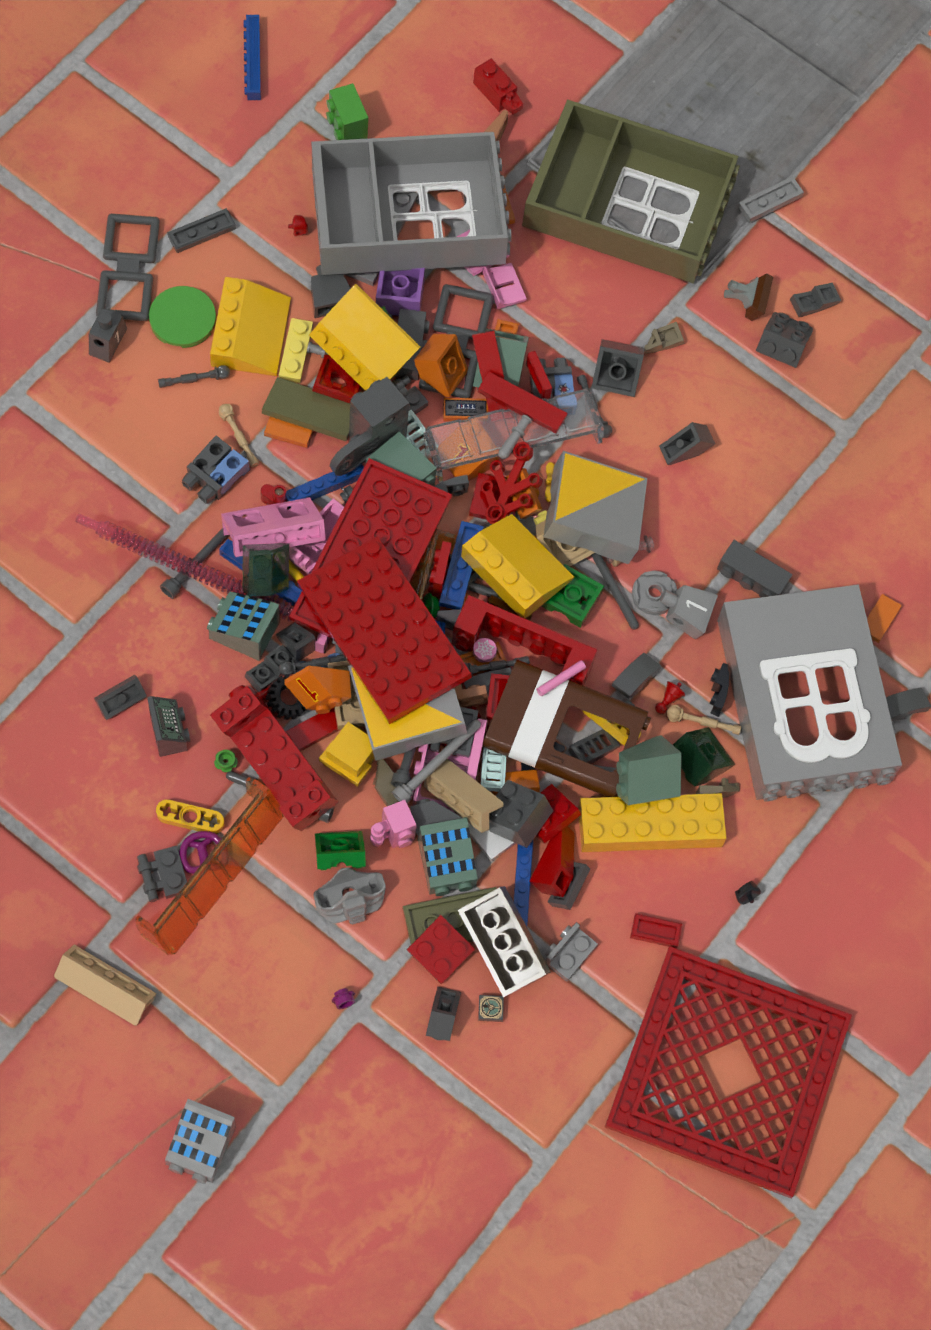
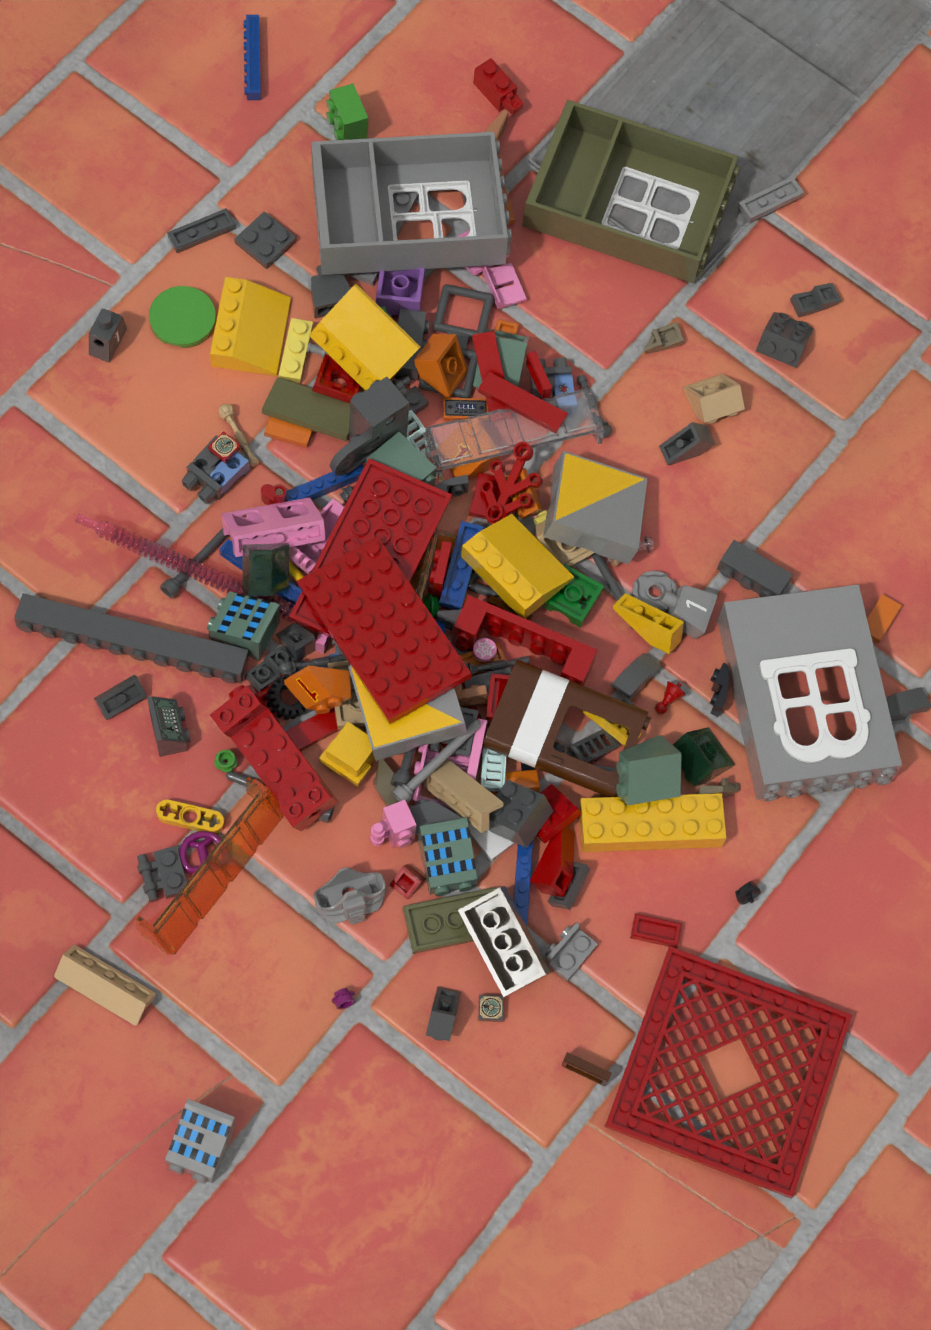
dark grey bar [96,213,160,321] -> none
dark grey piece [158,365,230,388] -> none
red piece [288,215,308,236] -> none
green brick [315,831,366,870] -> none
red plate [406,915,475,984] -> none
light grey piece [498,415,532,459] -> none
bright pink piece [536,660,586,696] -> none
yellow piece [545,462,554,502] -> none
dark grey slope [591,339,645,397] -> none
tan piece [667,705,741,735] -> none
piece [724,273,773,321] -> none
none -> dark grey brick [14,593,249,684]
none -> tile [208,431,241,464]
none -> dark grey plate [234,211,296,269]
none -> red slope [390,864,426,900]
none -> reddish brown tile [562,1052,612,1086]
none -> yellow slope [613,593,684,654]
none -> tan slope [683,373,745,423]

